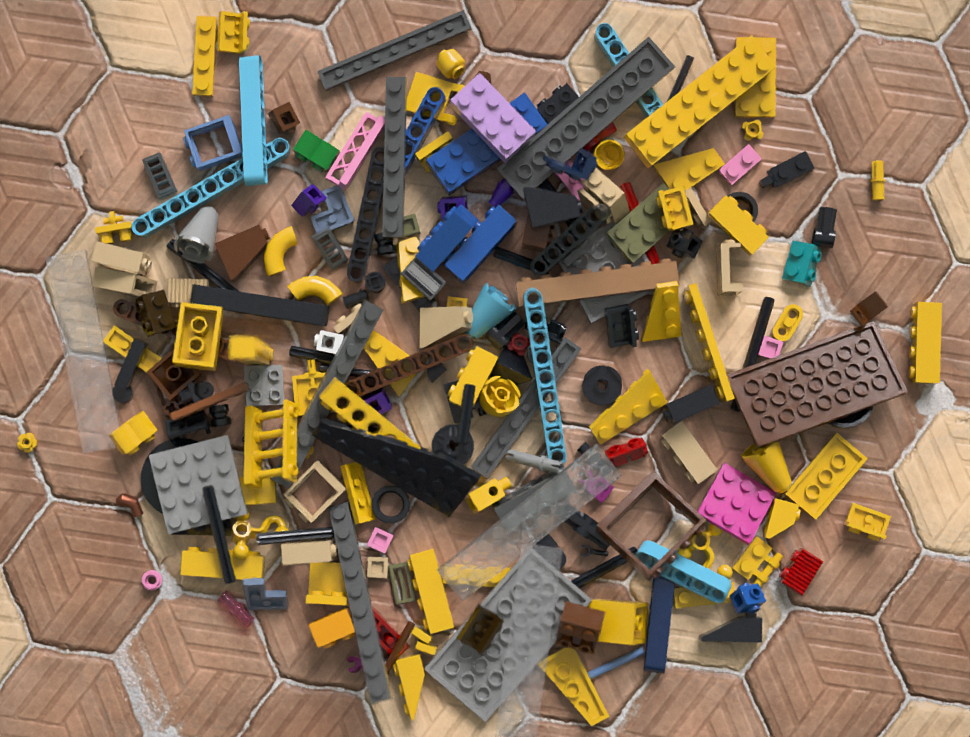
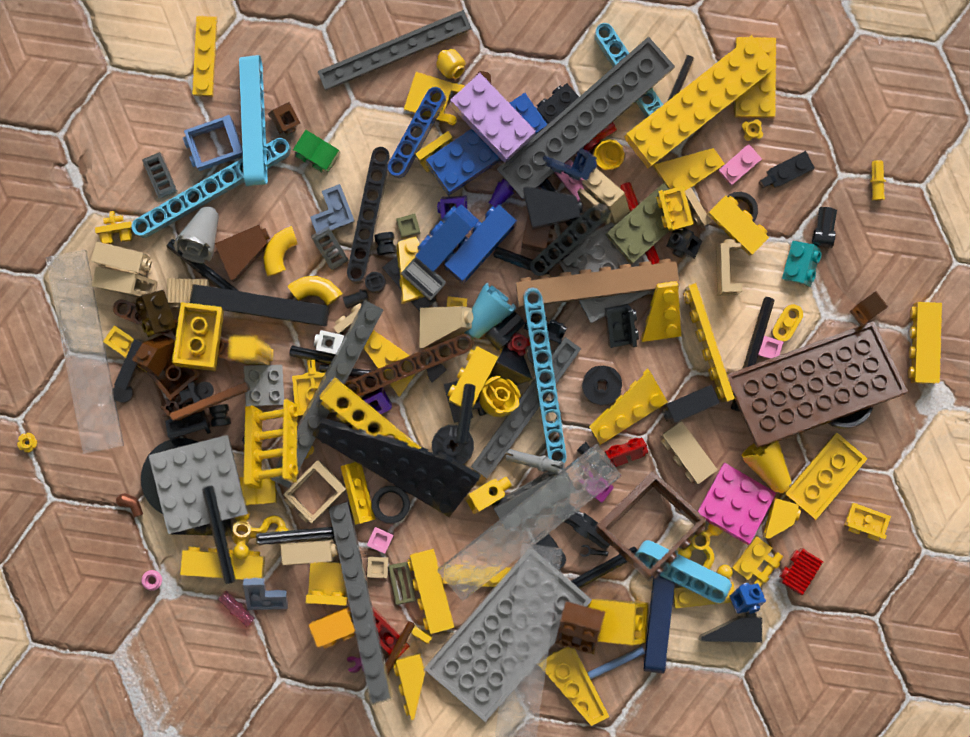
yellow brick [108,411,158,455] -> none
yellow bracket [217,11,250,54] -> none
dark purple brick [291,184,327,217] -> none
bright pink fence [325,112,385,190] -> none
dark grey plate [382,77,407,238] -> none
yellow tile [415,640,437,656] -> none
dark brown bracket [457,604,504,655] -> none
none -> reddish brown slope [132,335,176,377]

